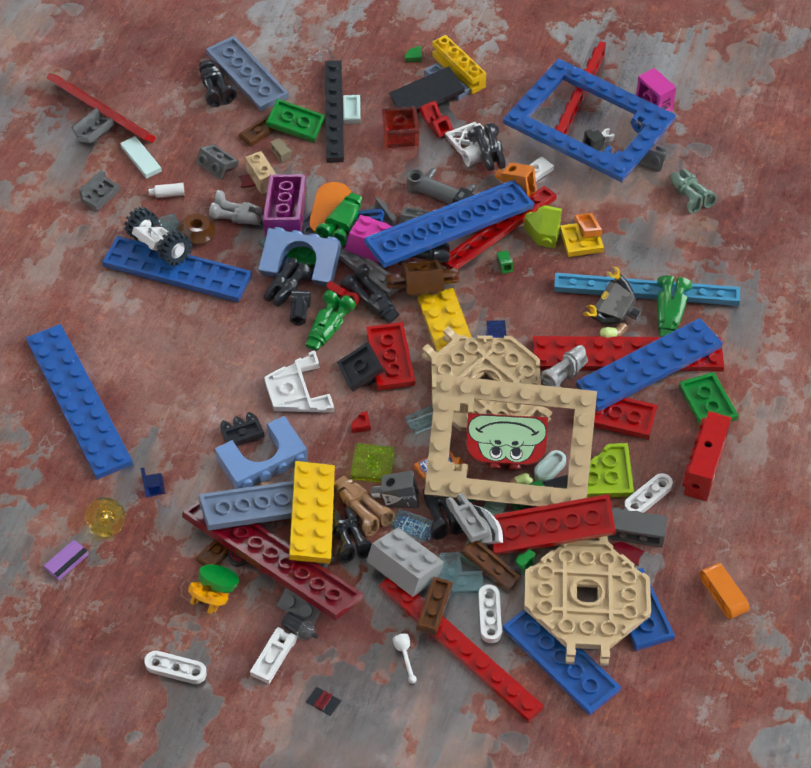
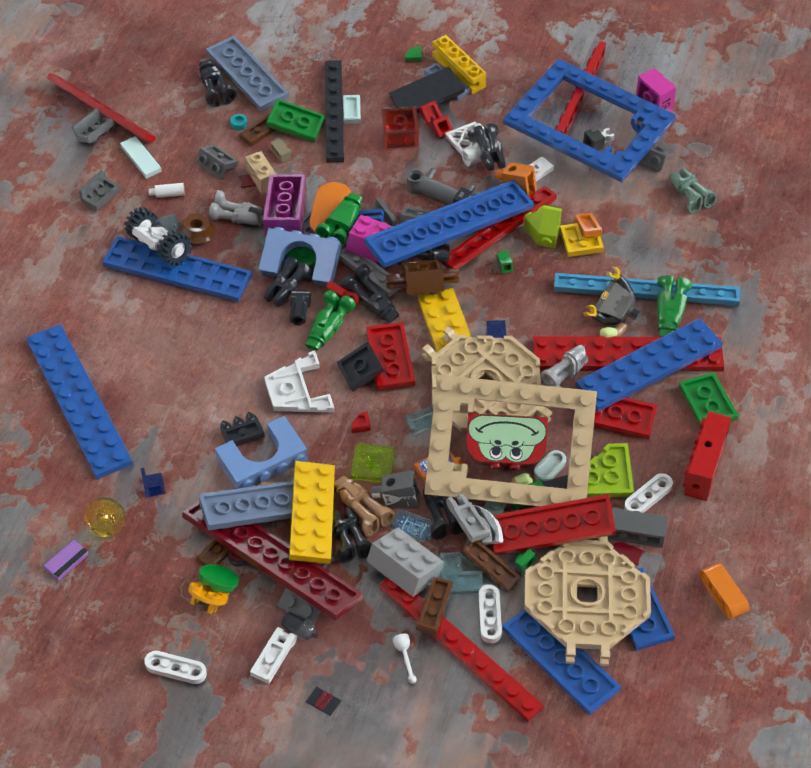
none -> teal tile [230,114,248,130]

